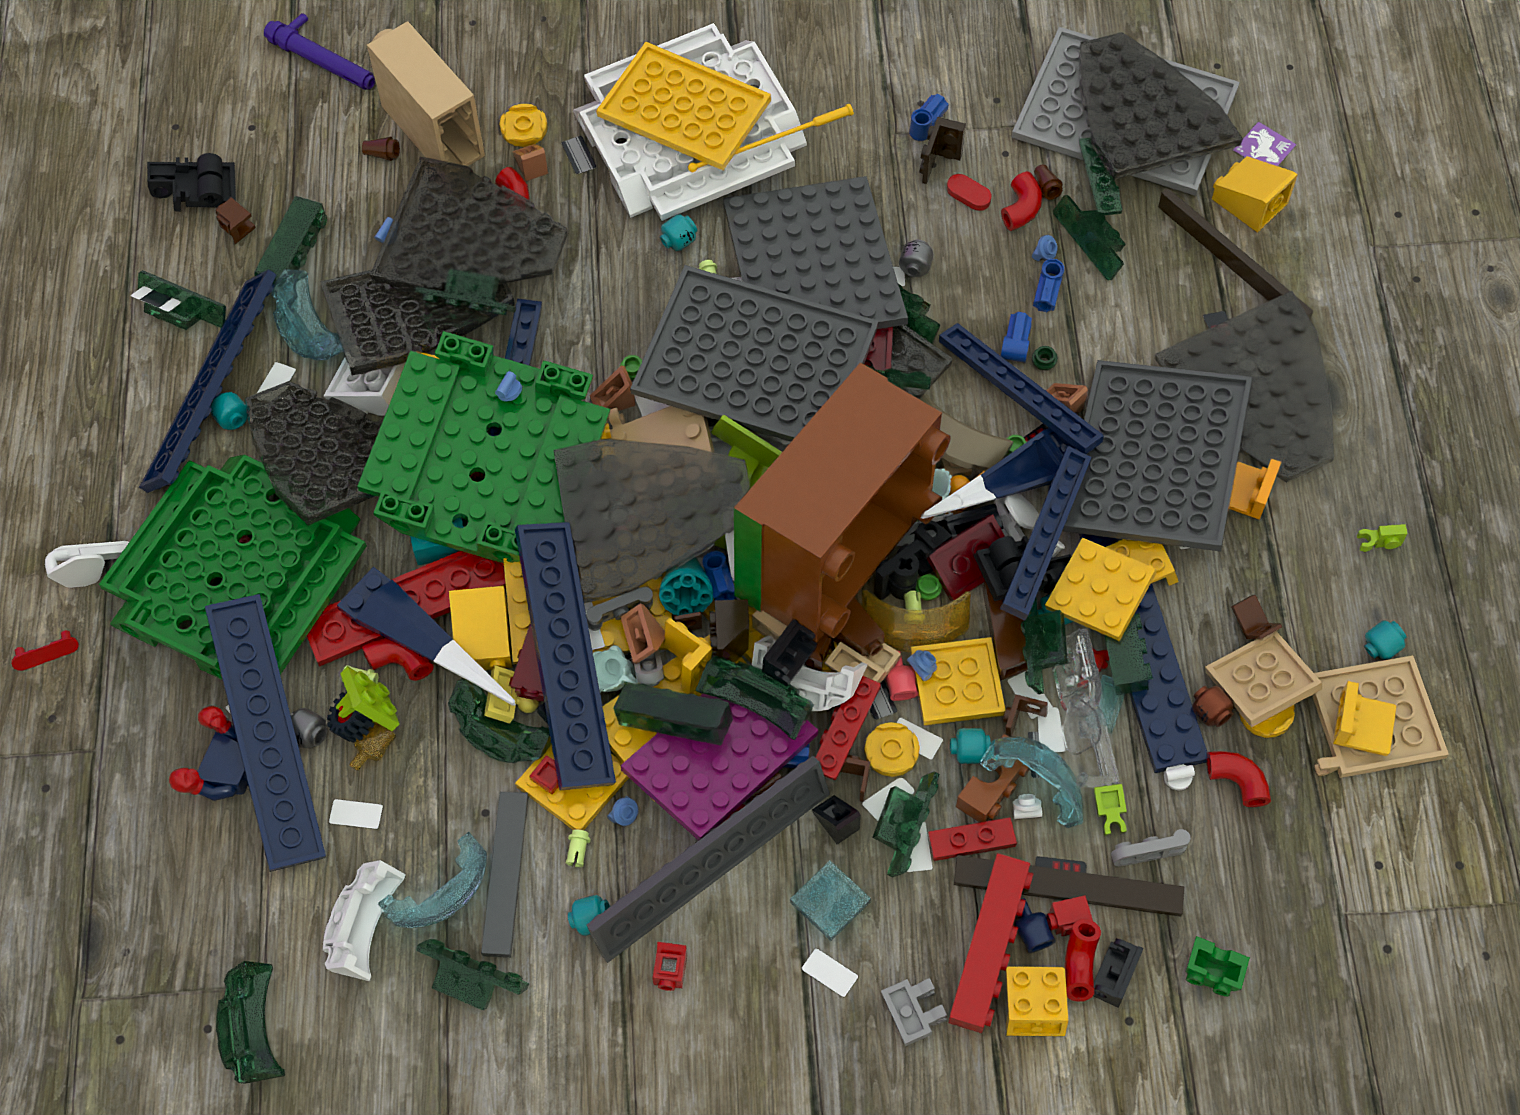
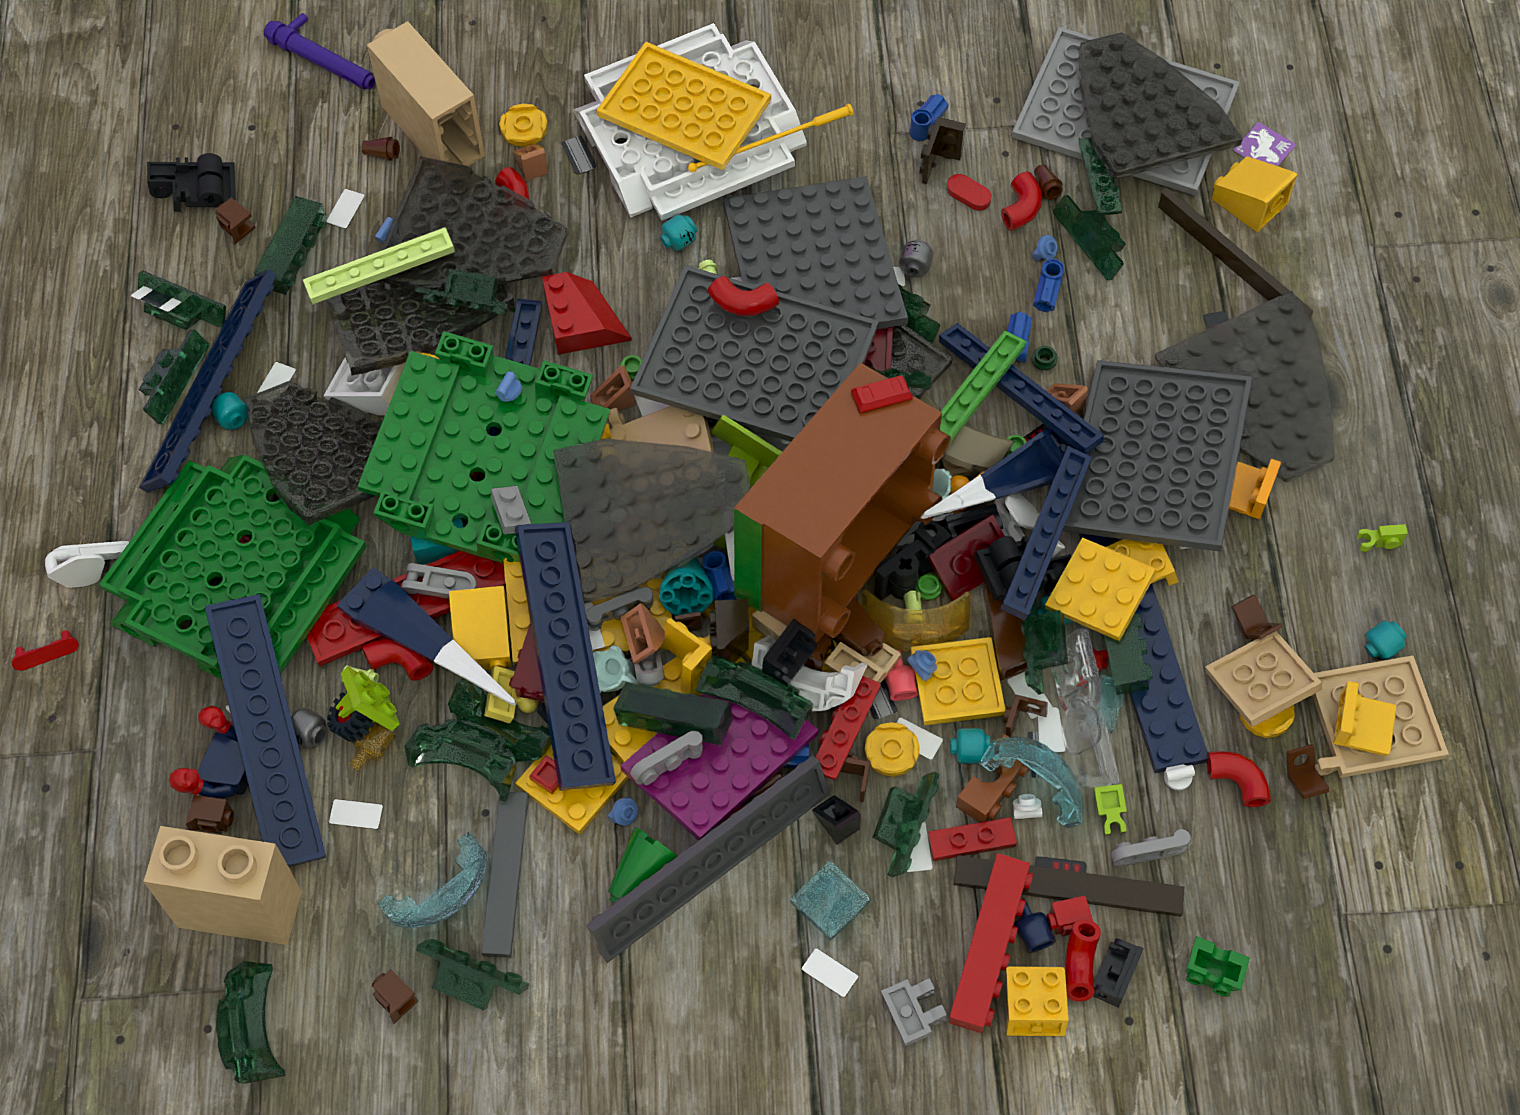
clear light blue windscreen [271,269,356,360] -> none
white windscreen [323,860,405,981] -> none
yellowish green pin [565,829,591,867] -> none
teal head [568,895,610,936] -> none
red window [652,942,687,991] -> none
white sticker [862,778,914,821] -> none
copper head [1192,686,1234,727] -> none
none -> clear green bracket [139,330,209,424]
none -> tan brick [143,826,302,945]
none -> reddish brown window [186,795,234,833]
none -> yellowish green plate [303,228,455,304]
none -> white sticker [326,189,365,228]
none -> reddish brown window [372,969,418,1024]
none -> light grey plate [401,563,477,599]
none -> clear green windscreen [404,719,516,802]
none -> light grey plate [490,486,531,534]
none -> red wedge [542,272,632,355]
none -> green cone [608,827,678,904]
none -> light grey plate [630,731,702,785]
none -> red cylinder [707,276,779,316]
none -> red tile [851,375,913,413]
none -> bright green tile [940,330,1027,445]
none -> reddish brown bracket [1287,744,1329,799]

